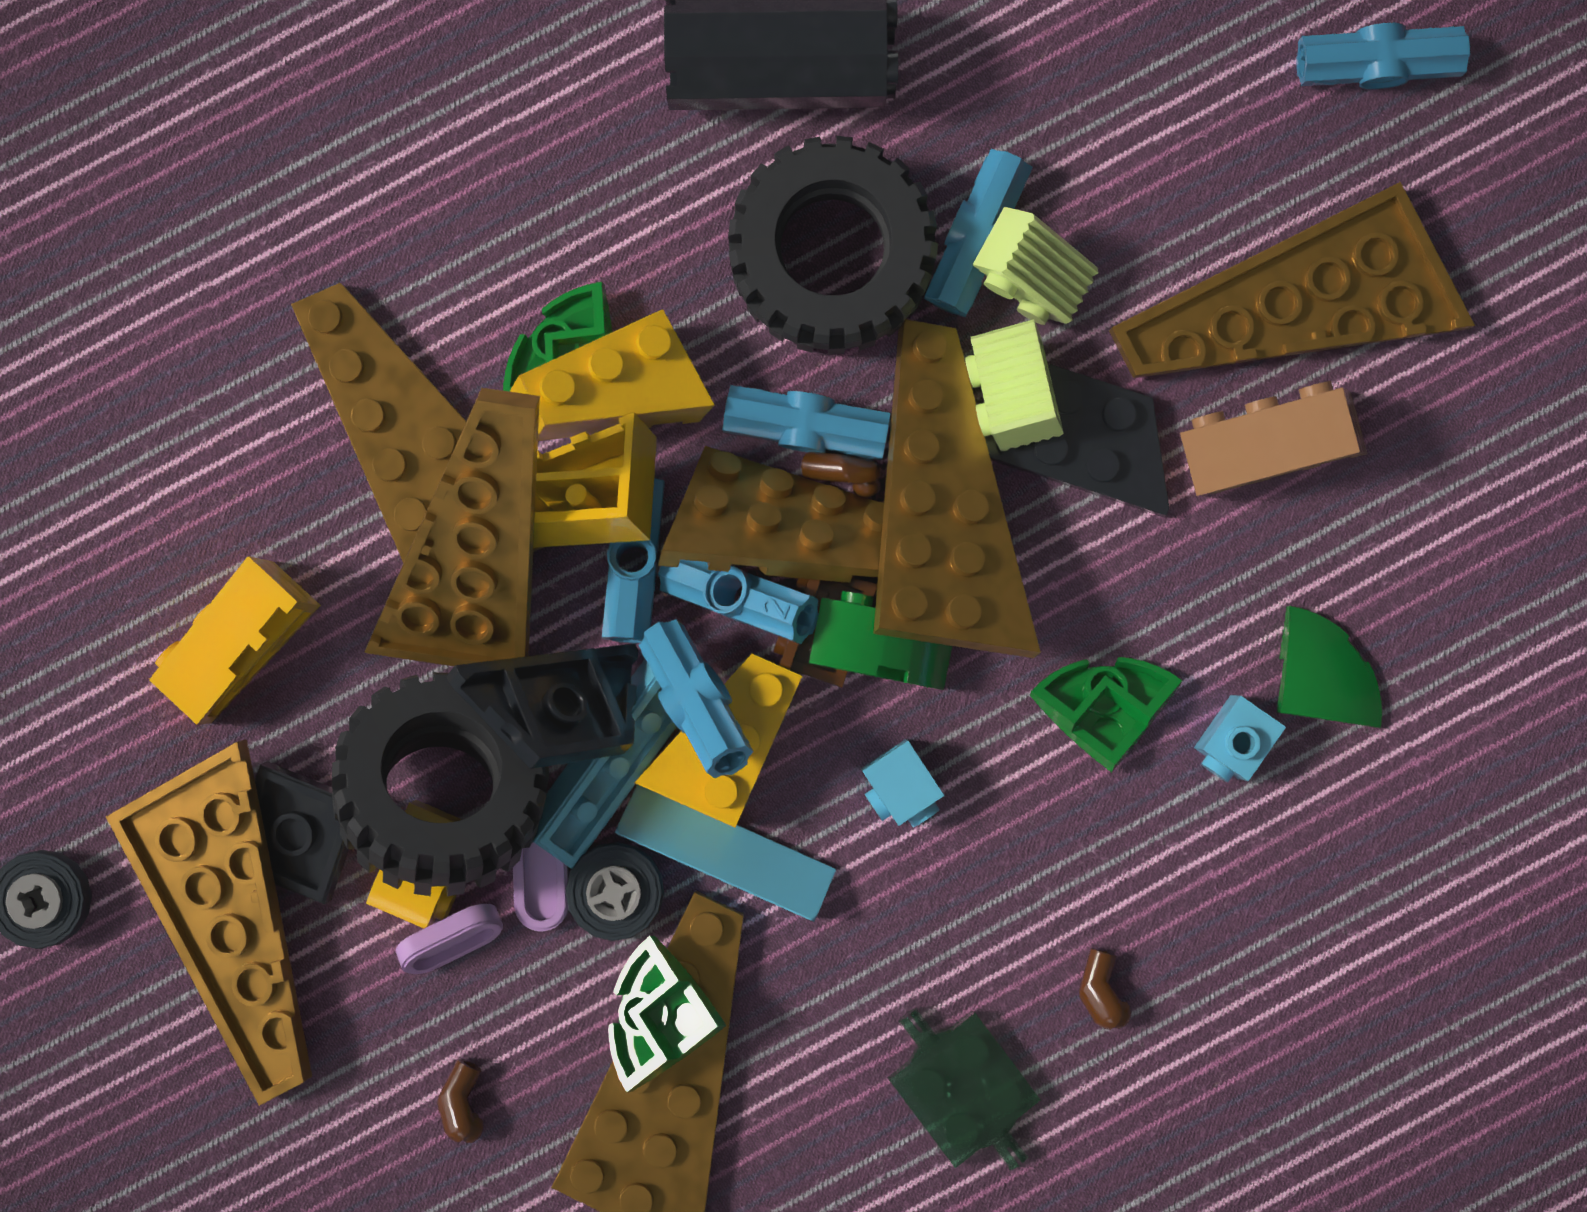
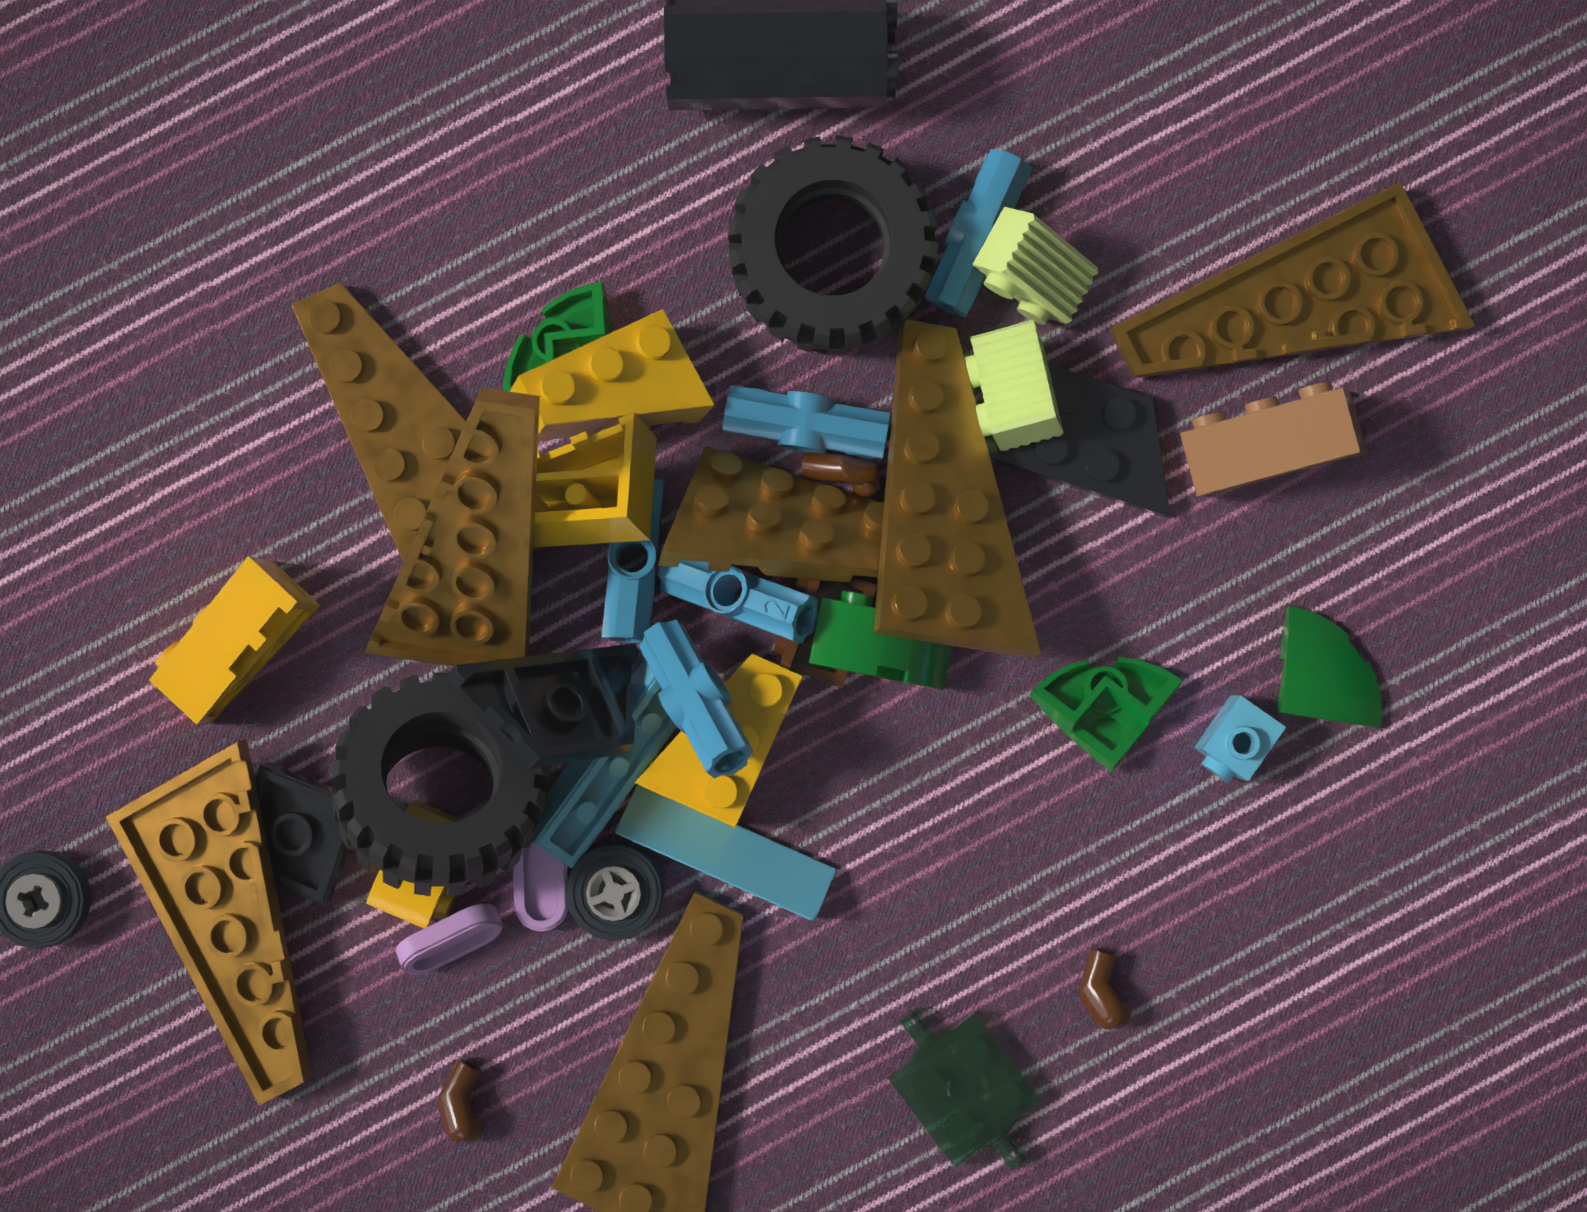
brick [609,936,727,1092] -> none
medium azure brick [861,739,944,827] -> none
dark azure piece [1296,23,1470,89] -> none

